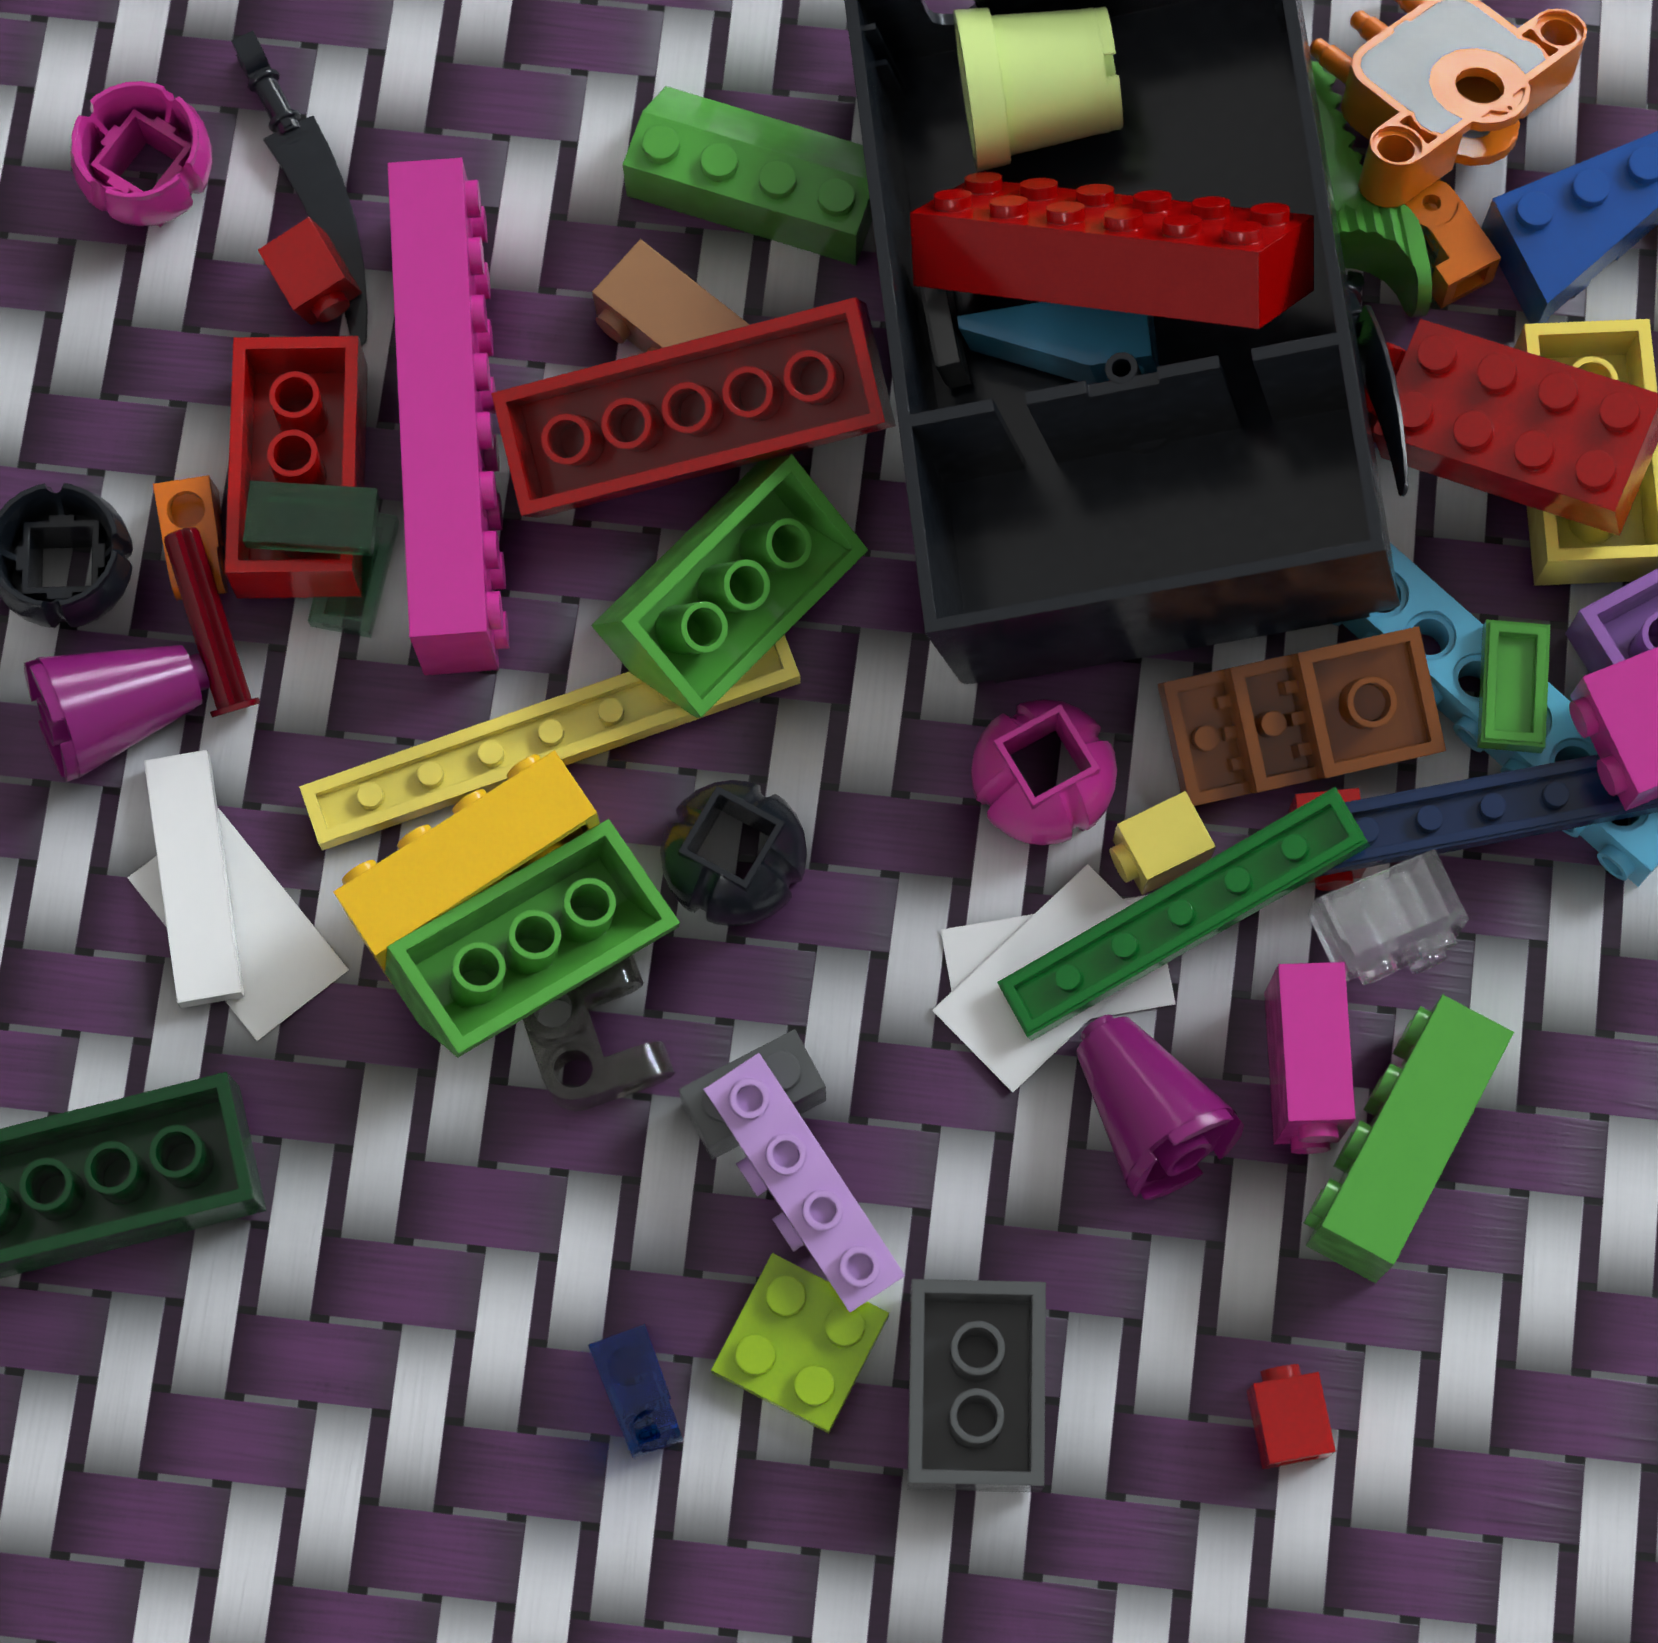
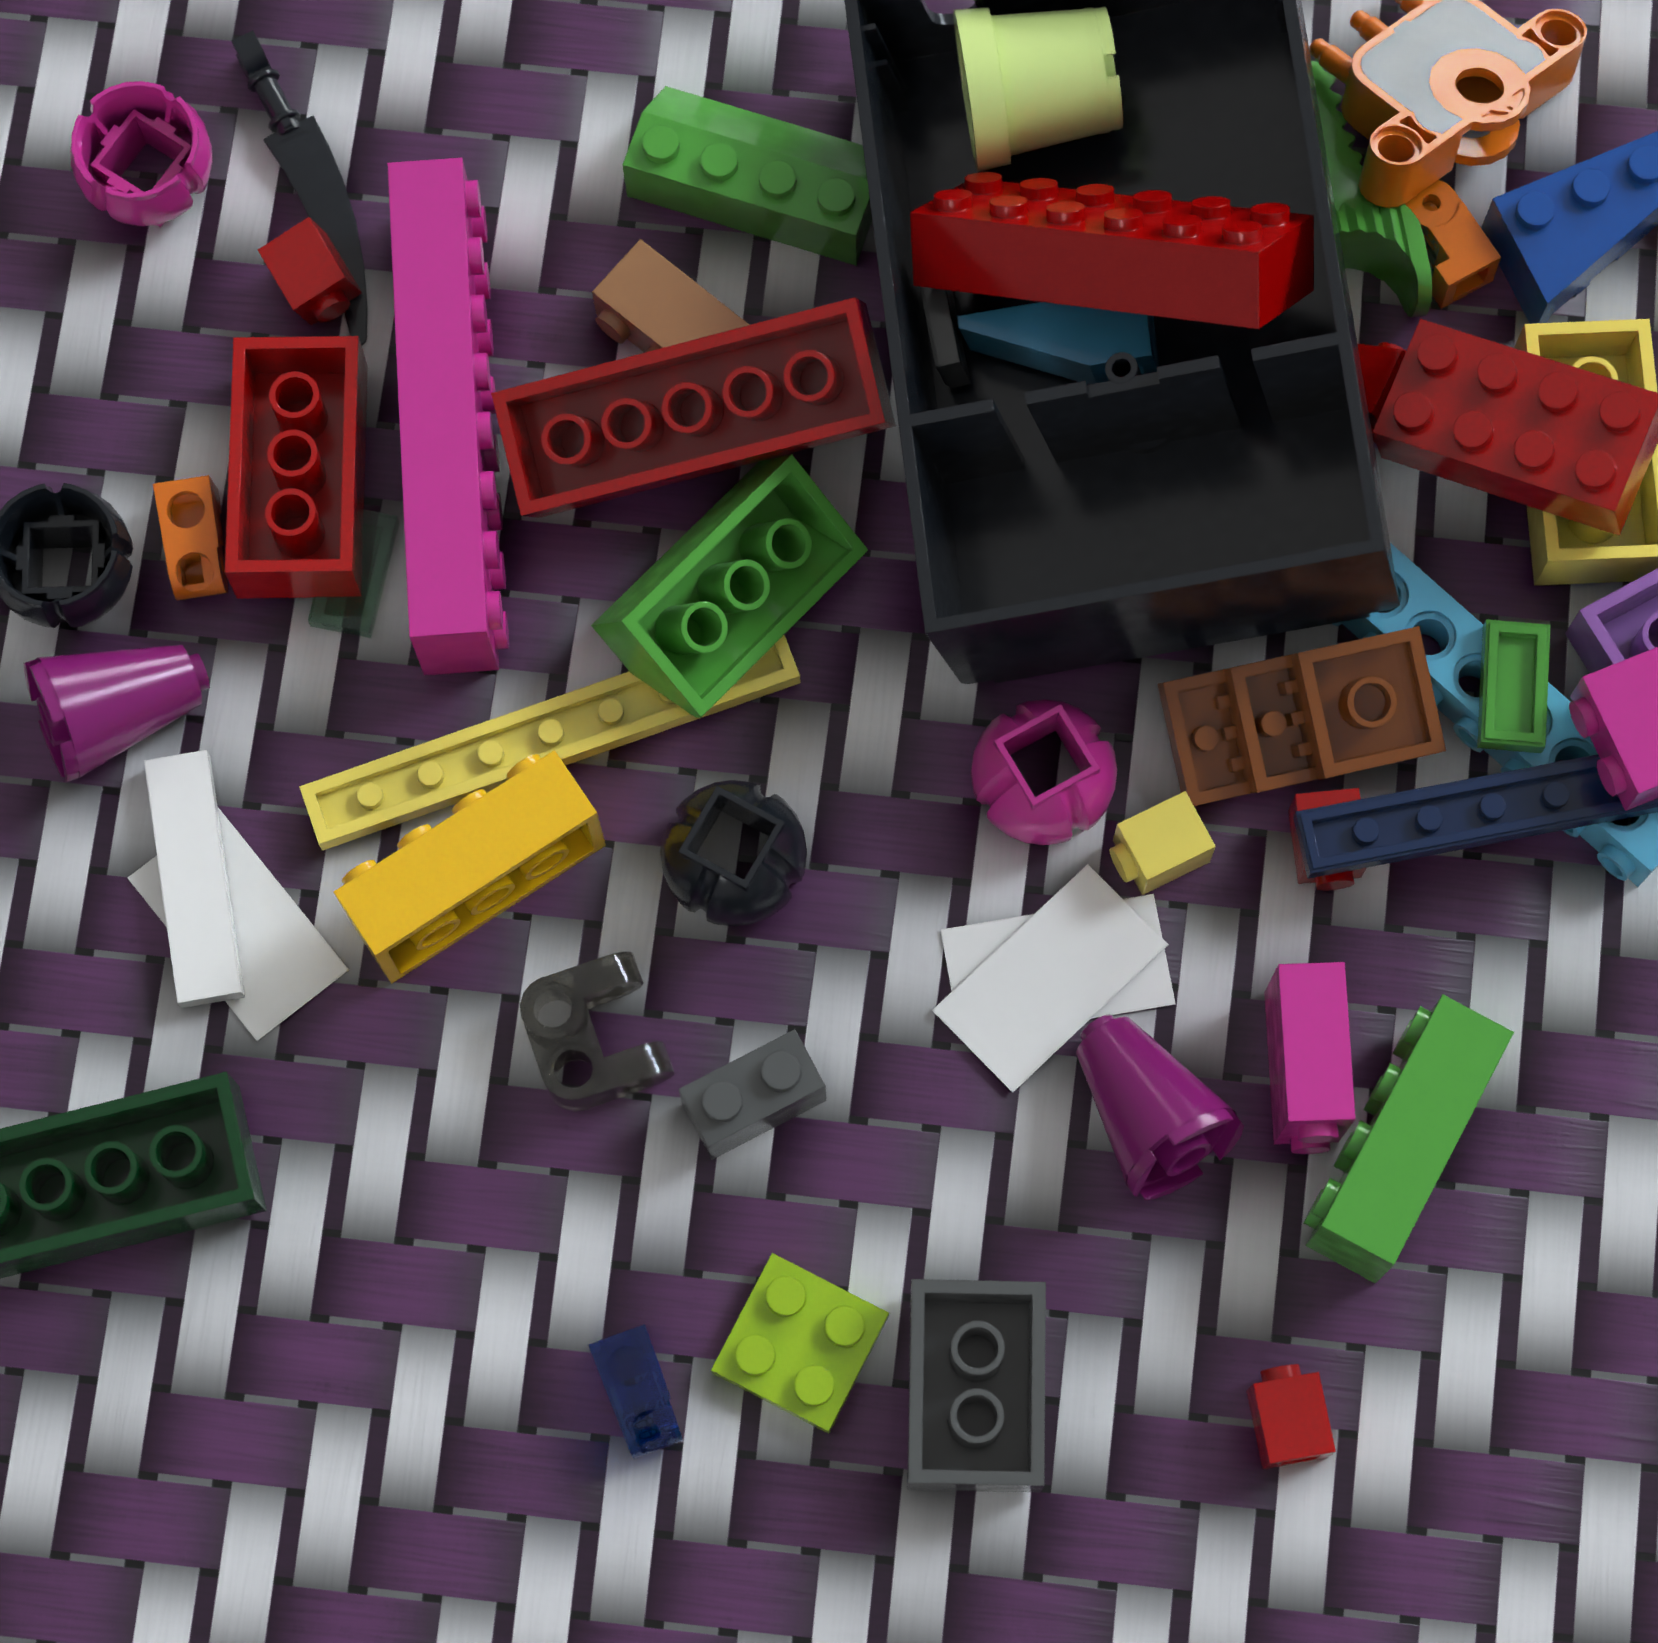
dark red axle [164,527,260,718] -> none
clear green tile [243,481,380,556] -> none
bright green slope [385,819,680,1058] -> none
lavender bracket [704,1053,905,1312] -> none
green tile [997,787,1370,1041] -> none
clear brick [1308,849,1469,985] -> none
black sword [1346,270,1409,496] -> none

